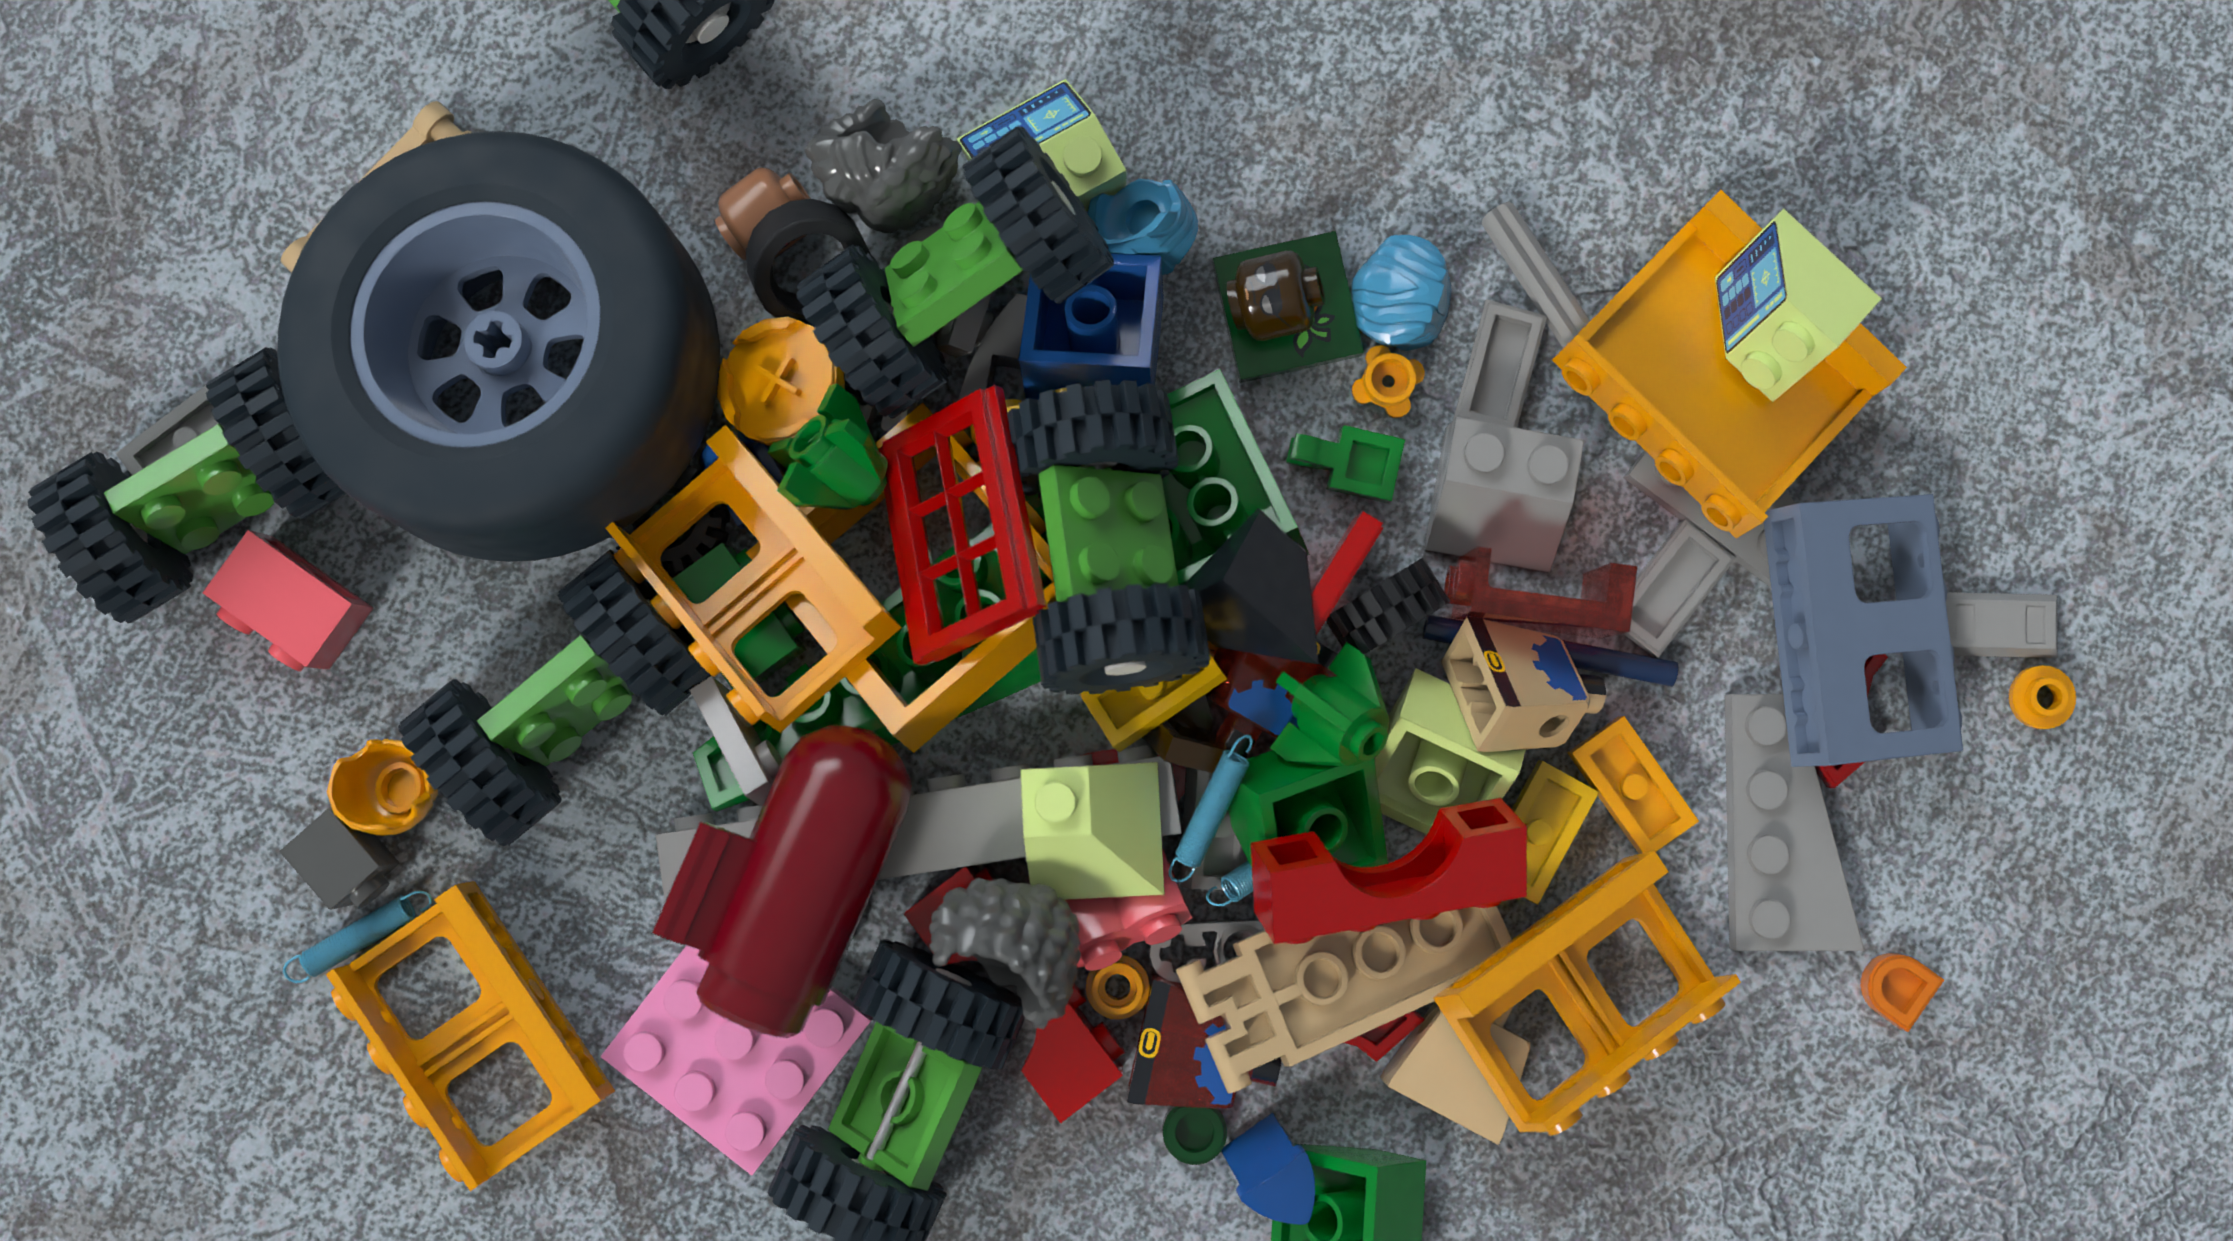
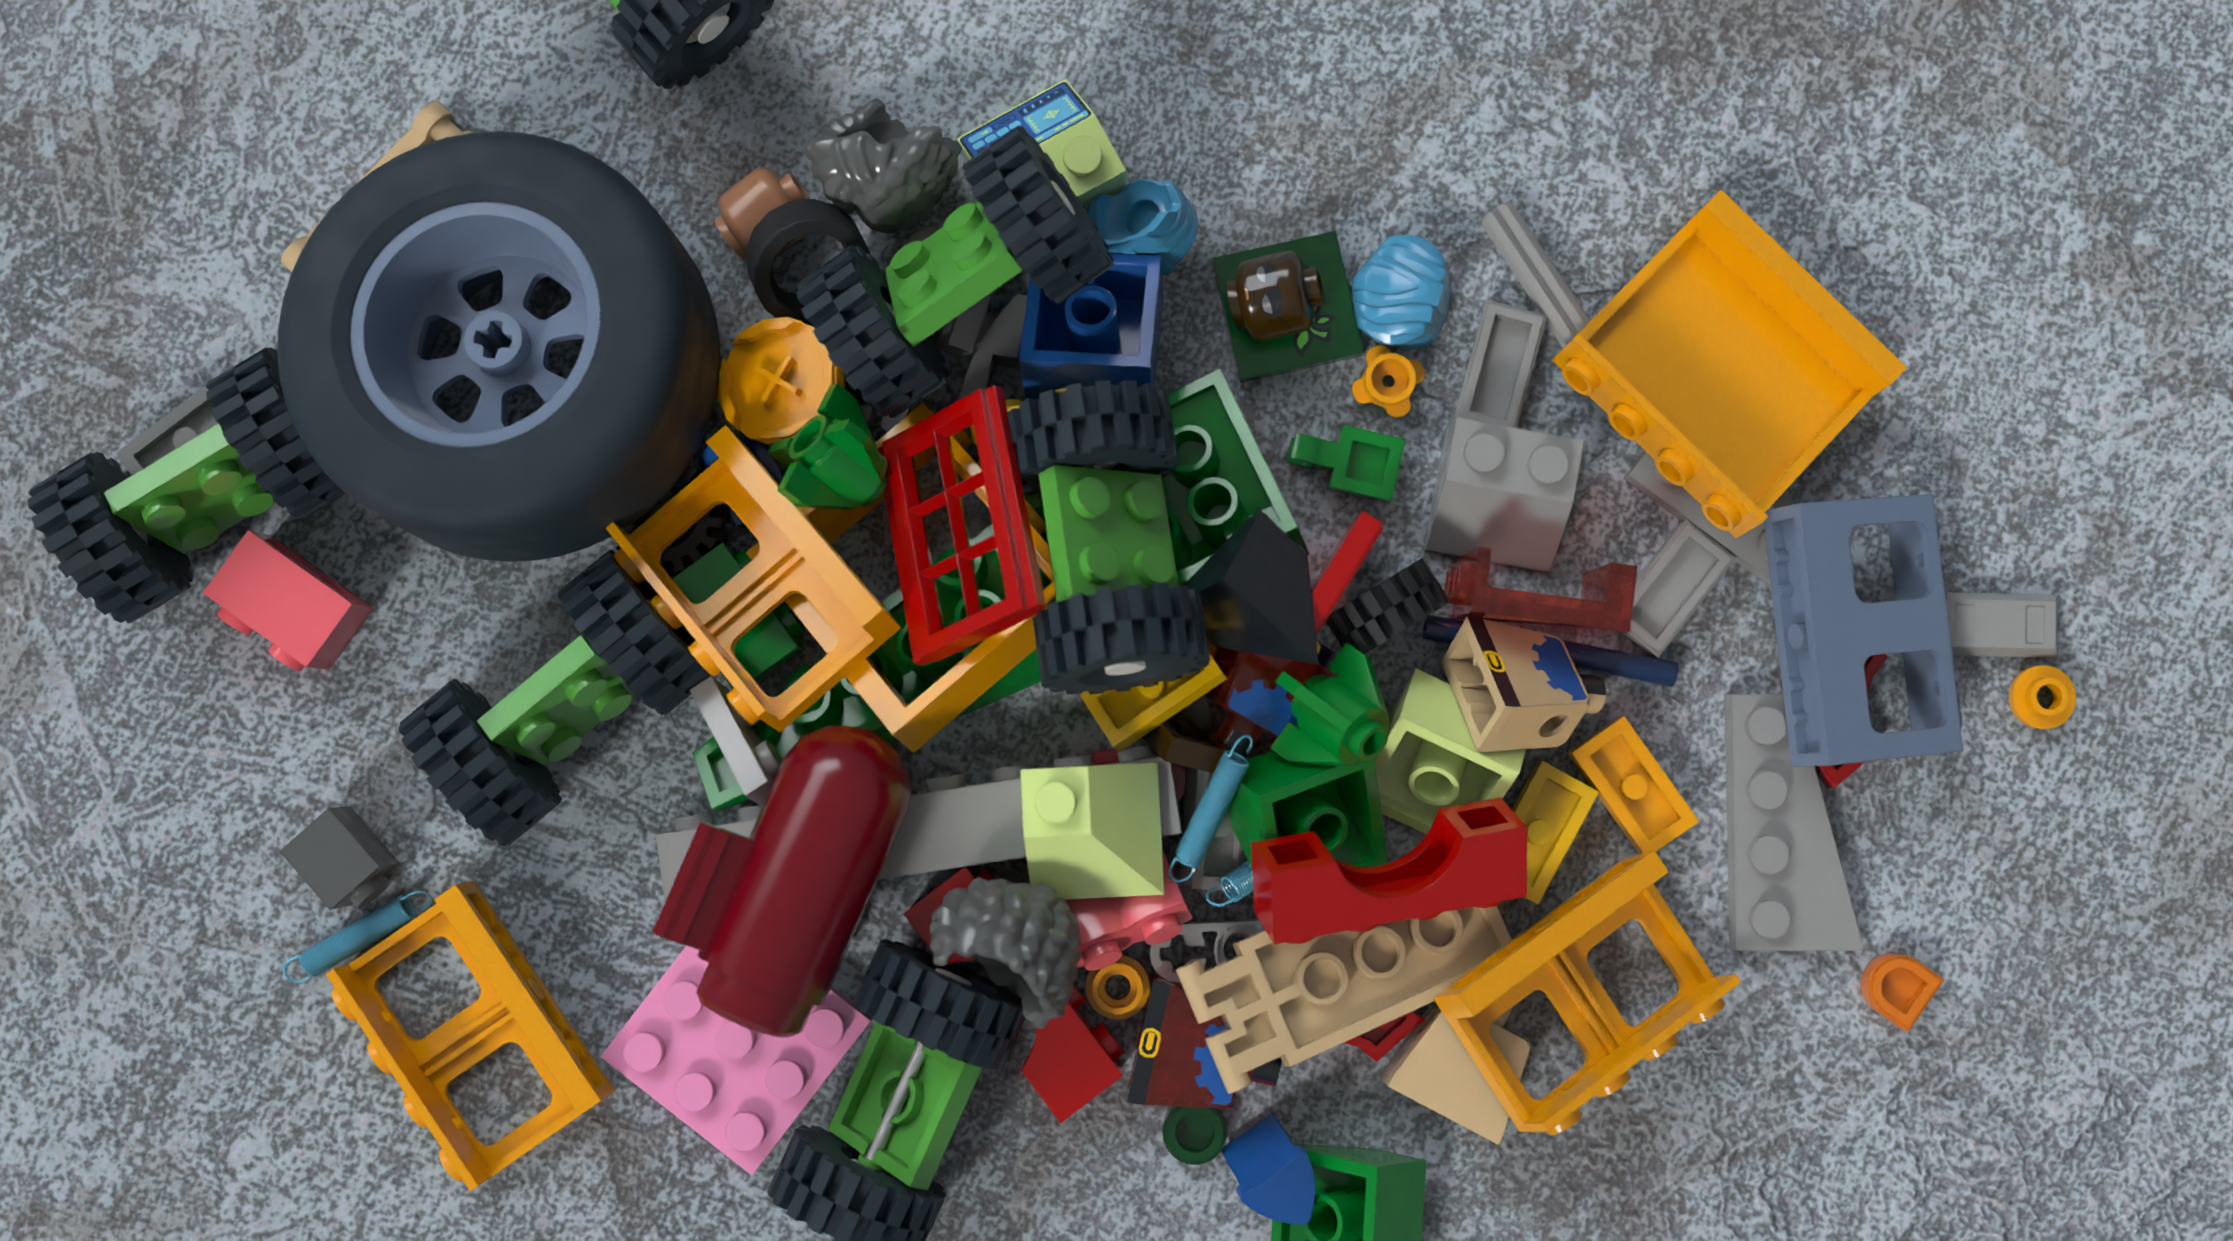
light orange hair [327,739,438,836] -> none
yellowish green slope [1715,208,1881,402] -> none

